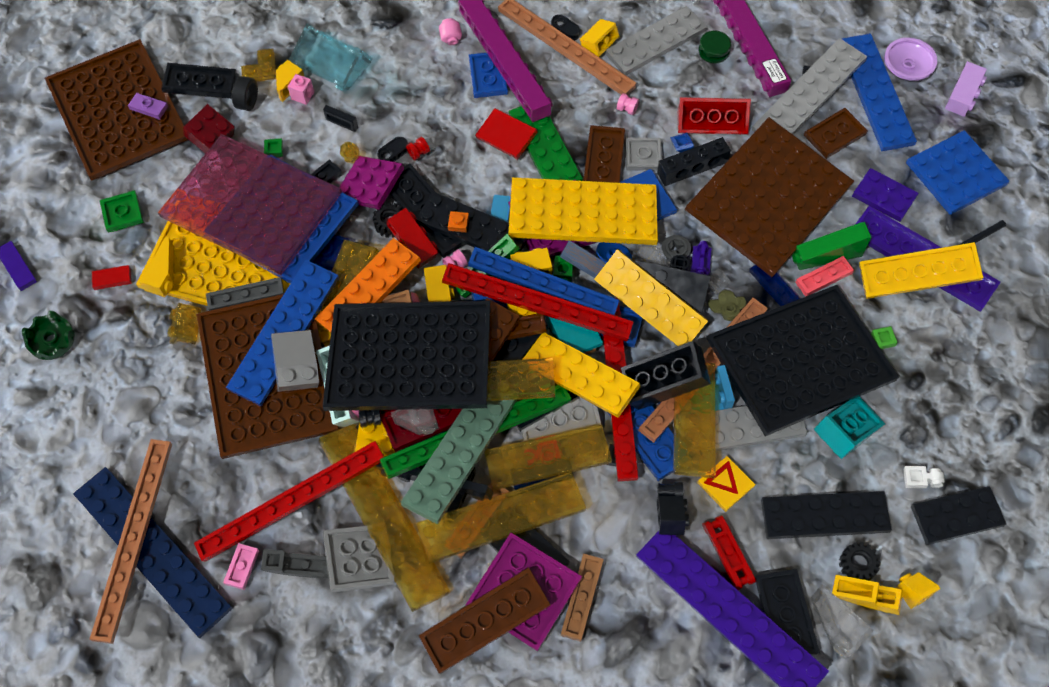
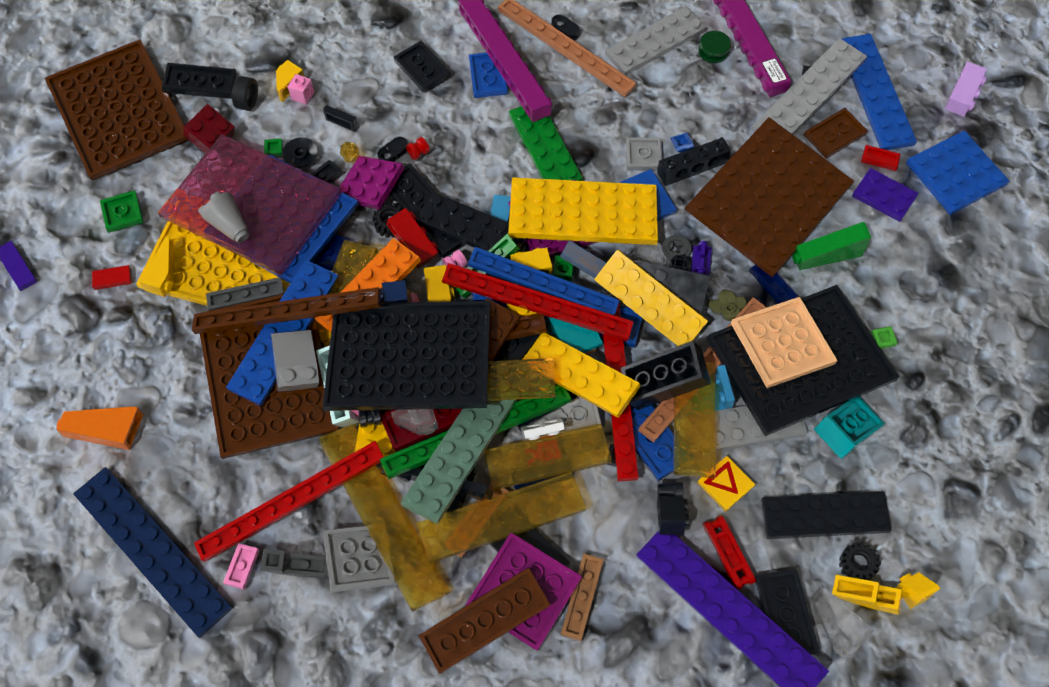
dark green plate [22,311,75,360] -> none
nougat plate [90,439,172,644] -> none
medium lavender plate [128,93,168,119] -> none
clear yellow bracket [167,303,201,344] -> none
clear yellow plate [241,48,276,82] -> none
clear light blue windscreen [289,23,373,92] -> none
bright pink head [439,18,462,45] -> none
orange plate [448,211,469,232] -> none
red tile [475,108,537,160] -> none
yellow brick [580,19,620,57] -> none
reddish brown plate [583,125,625,183] -> none
blue dish [596,242,632,263] -> none
bright pink wheel [617,93,639,115] -> none
red slope [677,97,751,134] -> none
coral plate [795,256,854,297] -> none
dark purple plate [856,206,1001,312] -> none
yellow plate [859,242,983,299] -> none
lavender dish [884,38,937,81] -> none
white plate [903,466,945,488] -> none
black plate [911,486,1006,545] -> none
black bar [958,220,1006,245] -> none
none -> orange slope [56,406,143,450]
none -> reddish brown plate [192,287,381,334]
none -> light grey cone [198,192,250,243]
none -> black dish [282,137,318,168]
none -> dark blue brick [380,280,408,303]
none -> black plate [394,41,451,93]
none -> white plate [521,418,565,440]
none -> light nougat plate [731,297,837,388]
none -> red tile [861,145,901,171]

